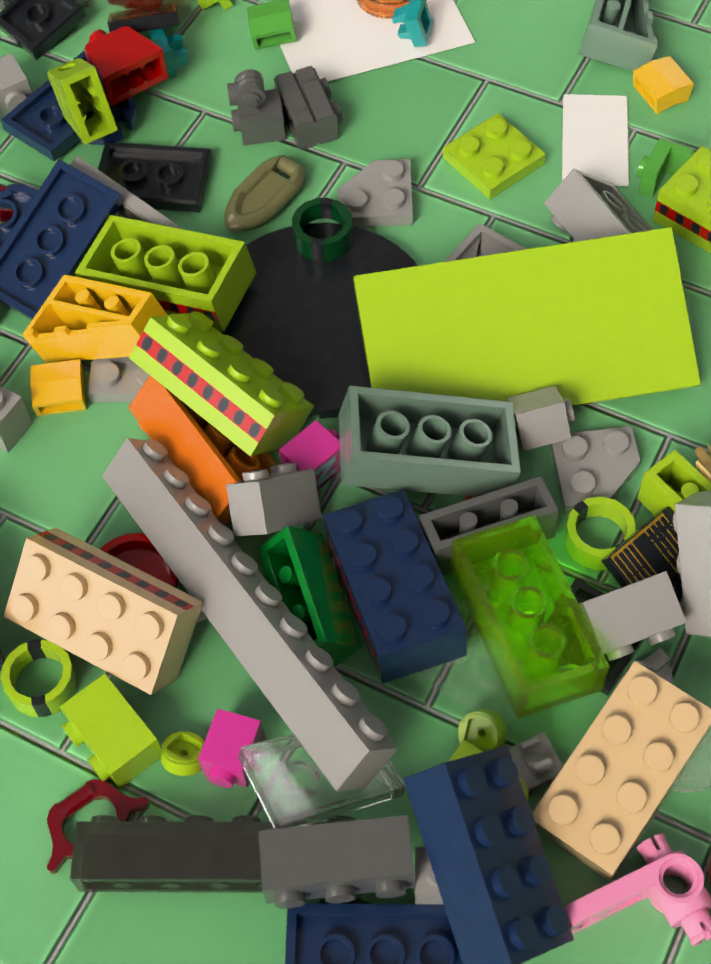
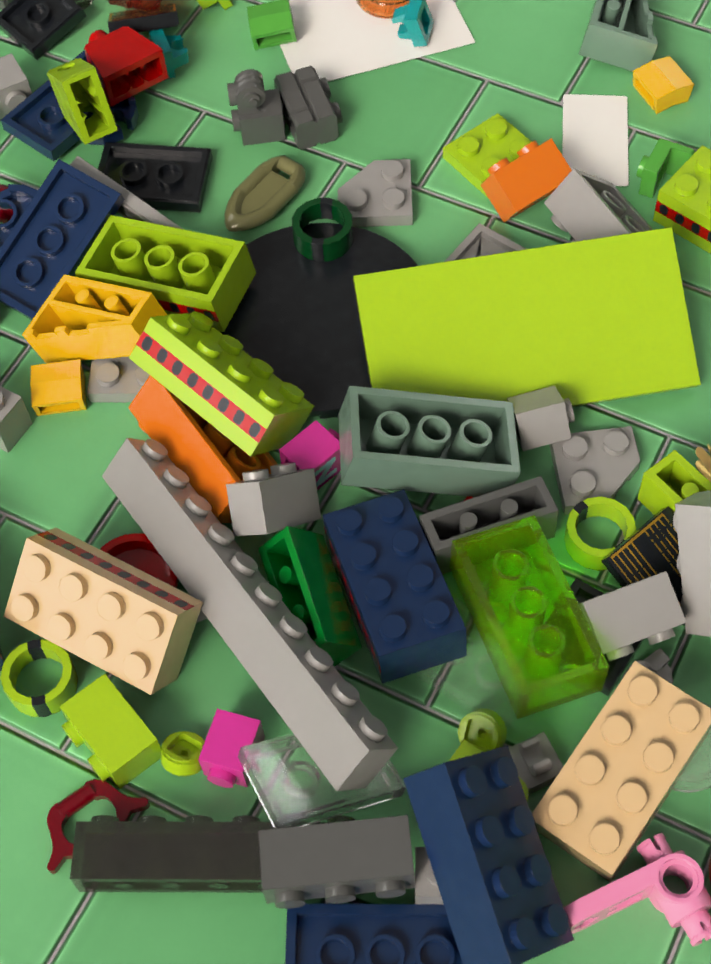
none -> orange brick [480,138,571,223]

